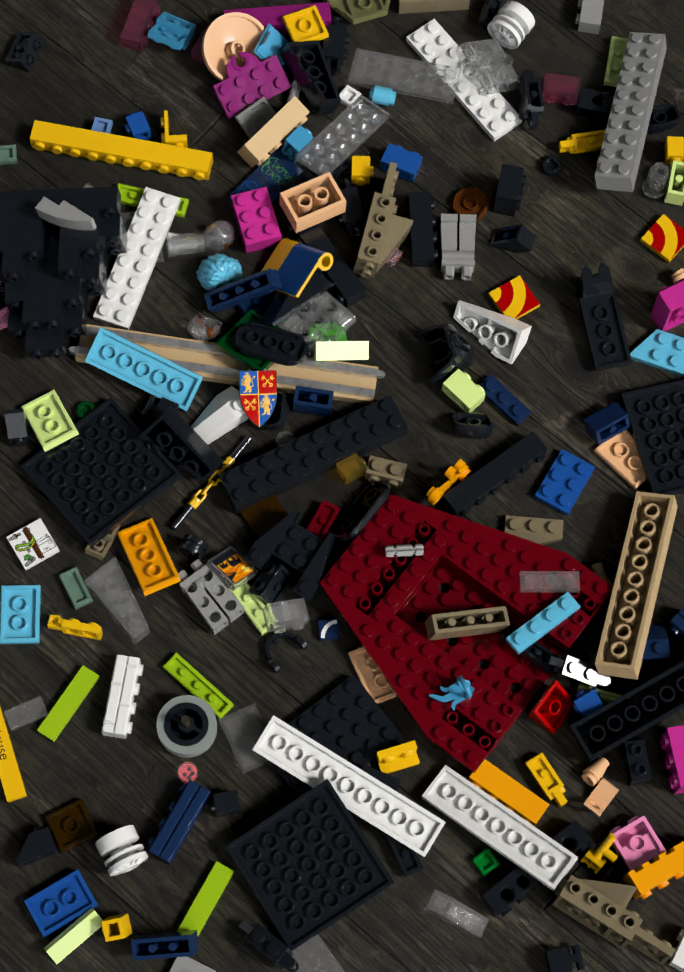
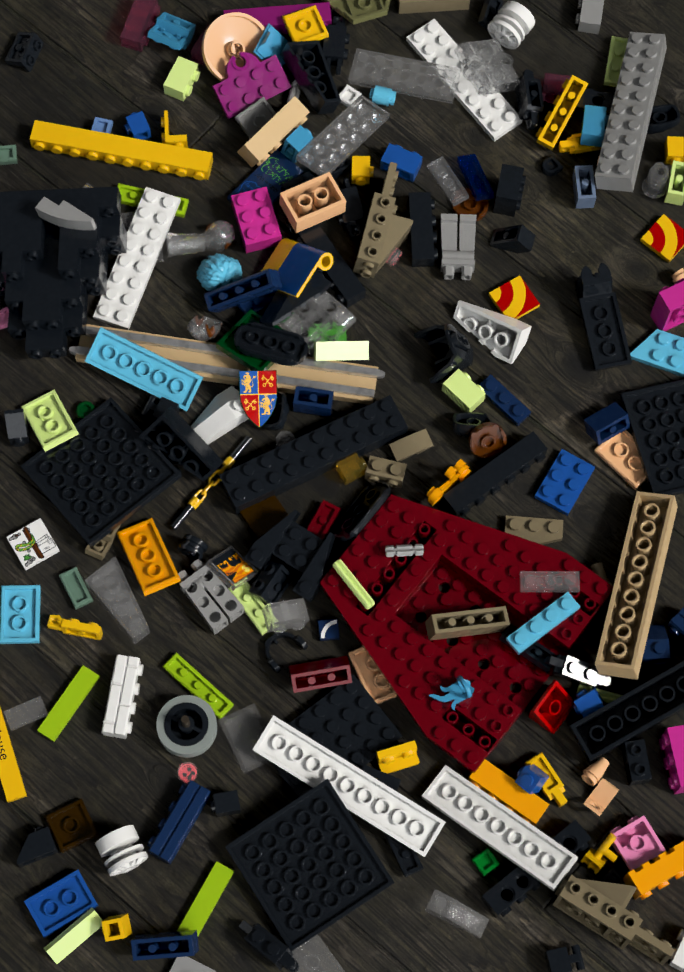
none -> yellowish green brick [163,56,200,102]
none -> dark red brick [289,656,352,693]
none -> yellowish green axle [333,559,375,610]
none -> dark tan slope [389,429,434,462]
none -> clear plate [427,156,469,207]
none -> clear blue plate [457,154,494,201]
none -> reddish brown tile [468,422,507,459]
none -> blue brick [515,764,549,794]
none -> yellow brick [536,75,588,150]
none -> sand blue brick [572,165,596,209]
none -> dark azure brick [580,105,609,147]

